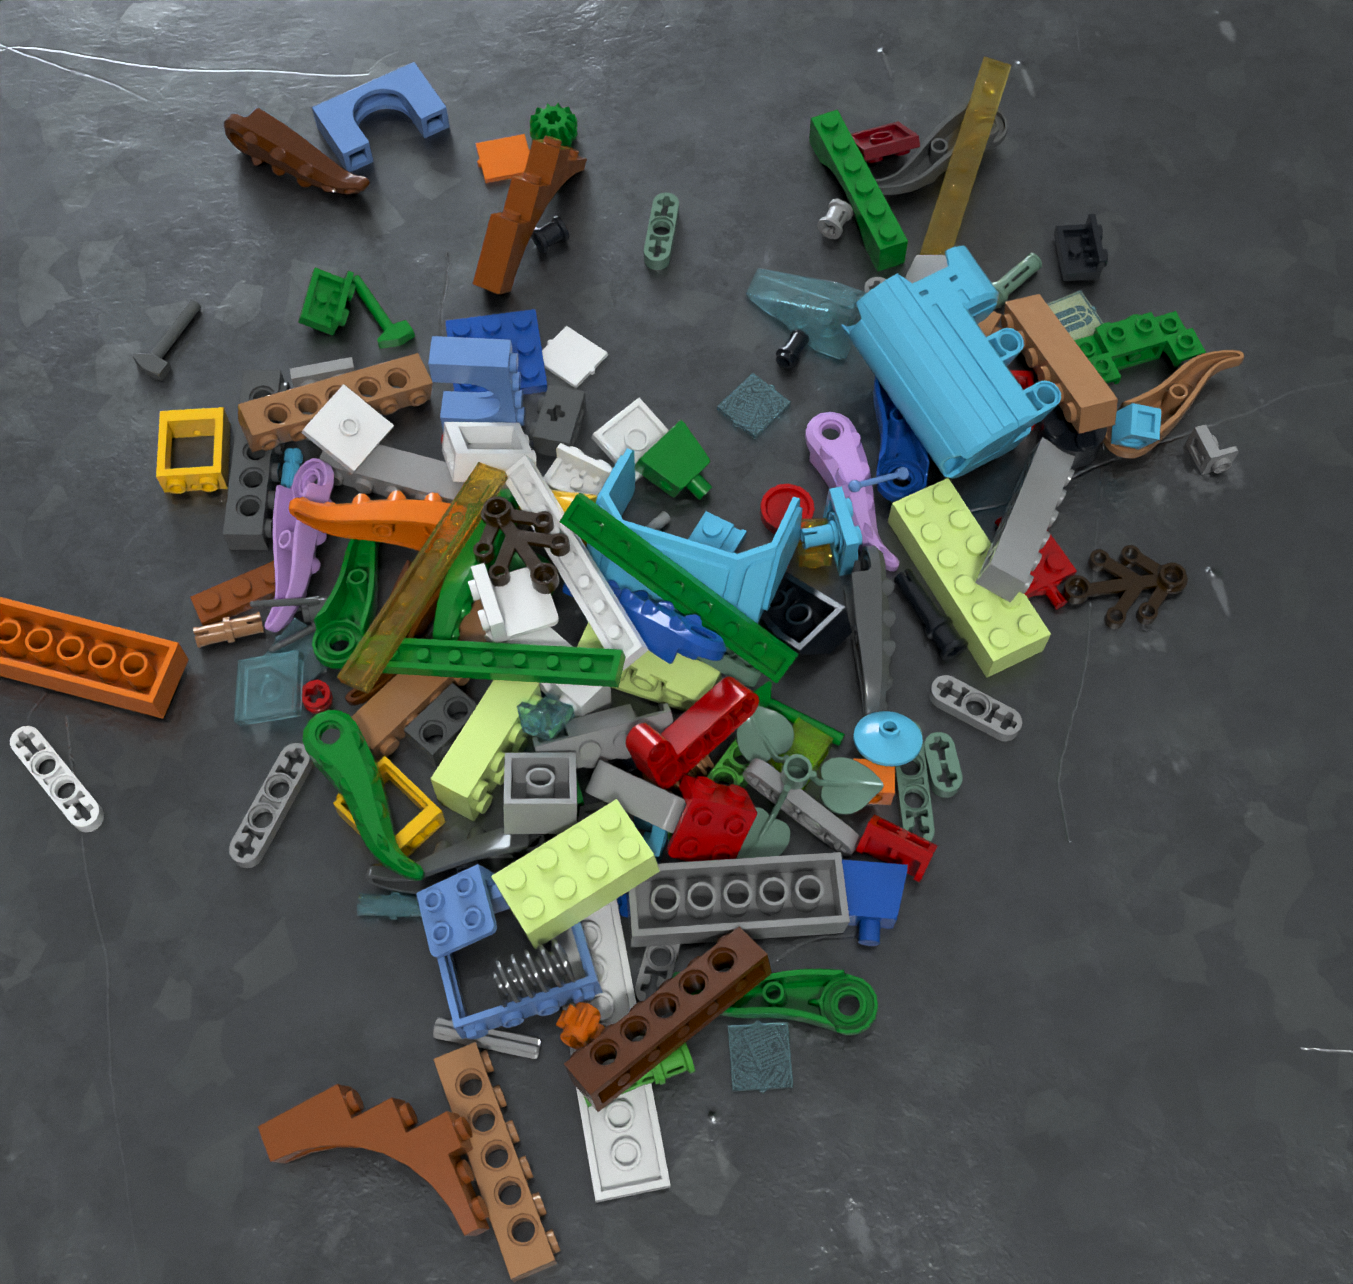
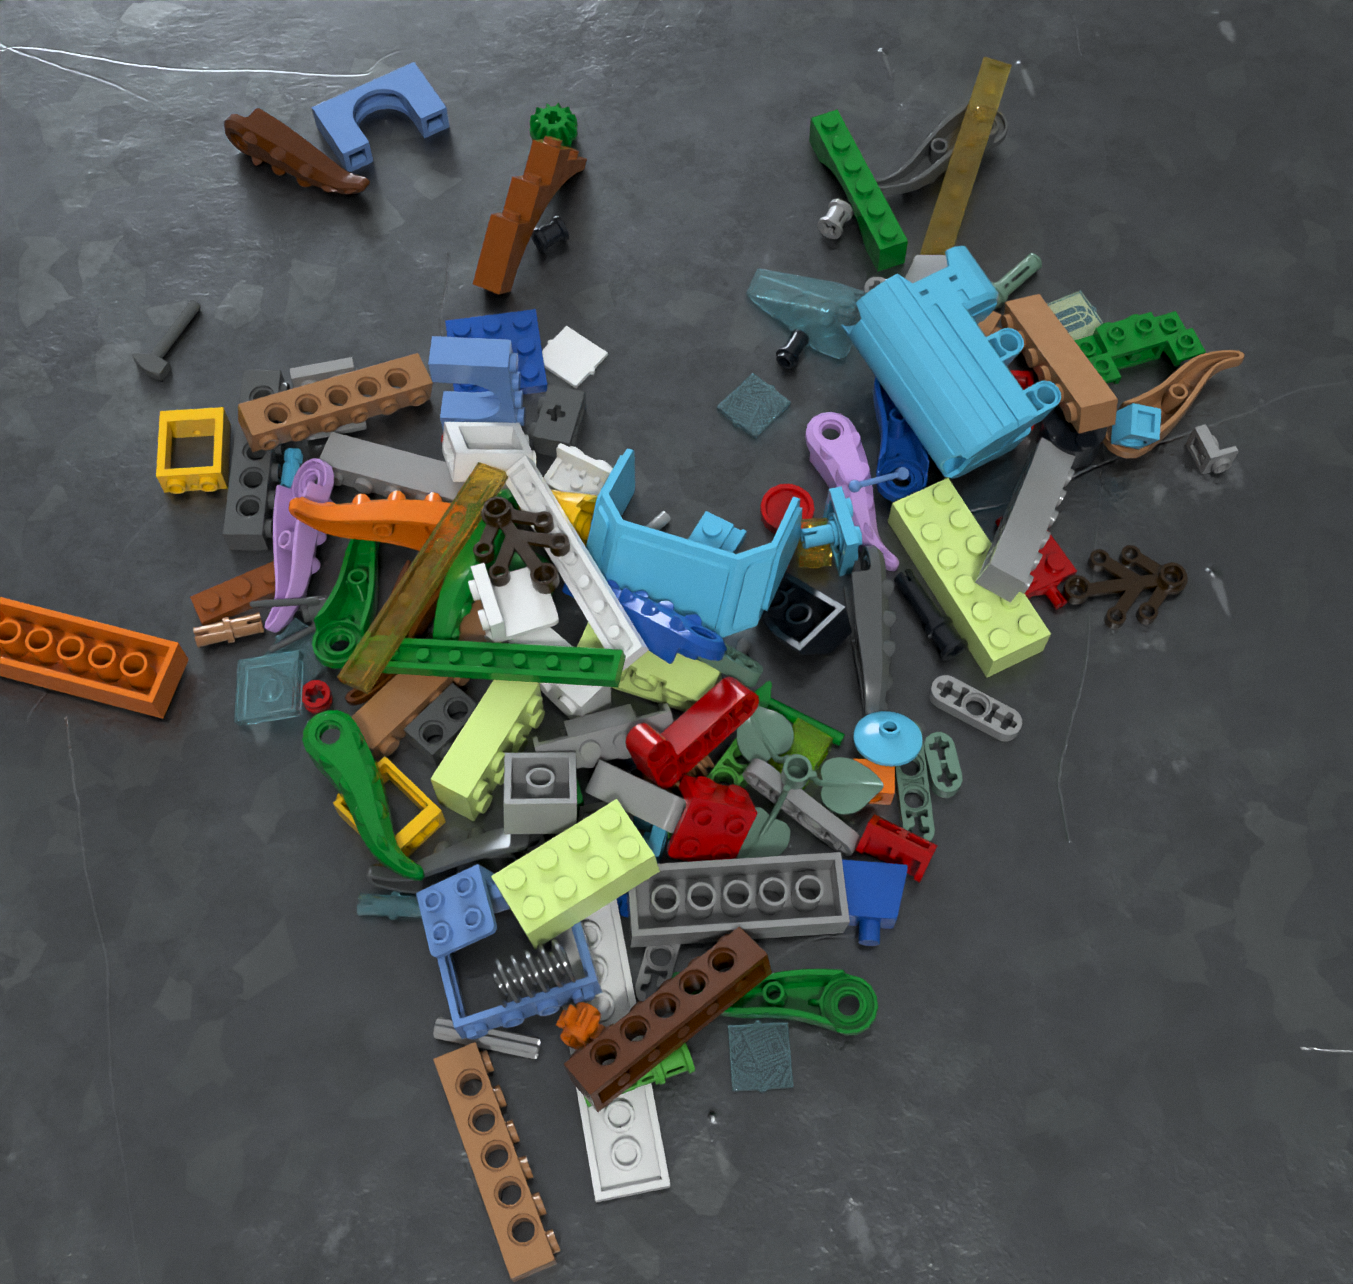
white beam [10,726,104,833] -> none
light grey beam [229,743,313,868] -> none
dark orange arch [258,1084,490,1236] -> none
green bracket [298,267,356,336] -> none
white plate [302,384,394,474] -> none
green piece [351,275,415,349] -> none
orange piece [476,134,530,183] -> none
clear light blue bracket [517,697,575,741] -> none
green plate [559,493,799,684] -> none
white plate [591,398,669,482] -> none
green torso [635,420,712,500] -> none
sand green beam [644,192,679,270] -> none
dark red plate [851,121,920,163] -> none
black bracket [1054,214,1108,281] -> none

